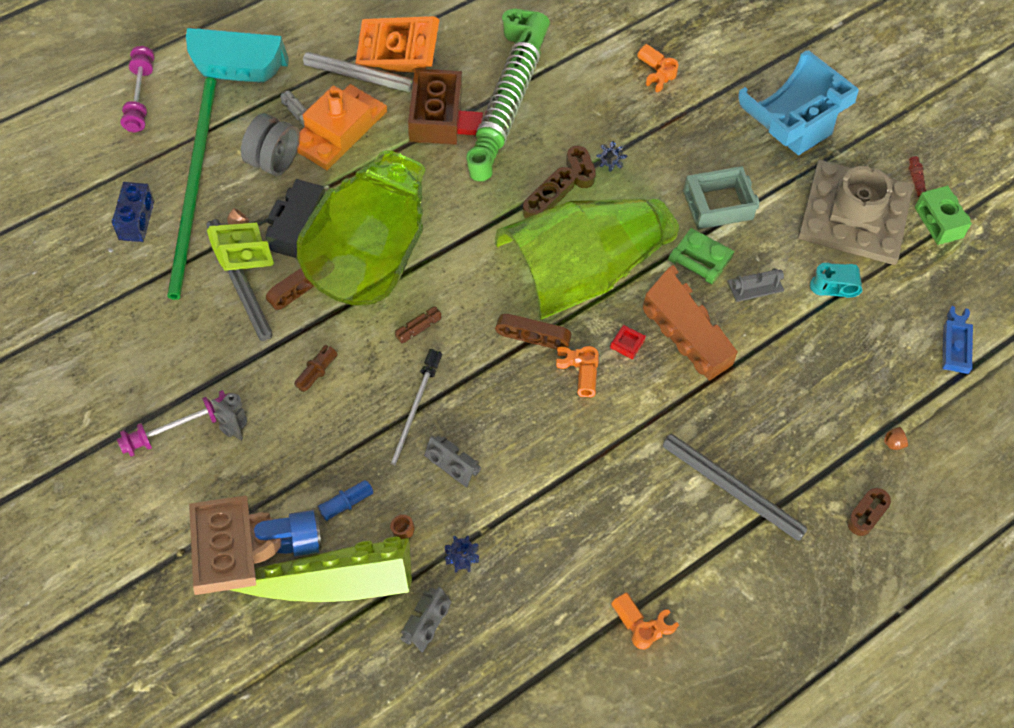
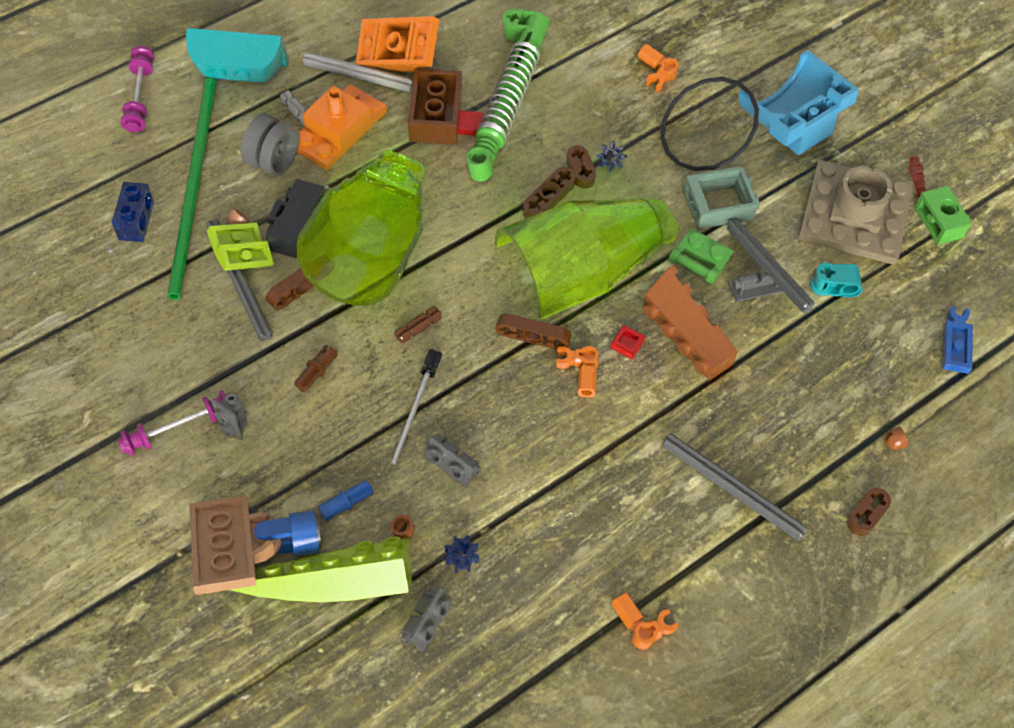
none -> black piece [660,77,759,171]
none -> dark grey axle [727,219,815,313]

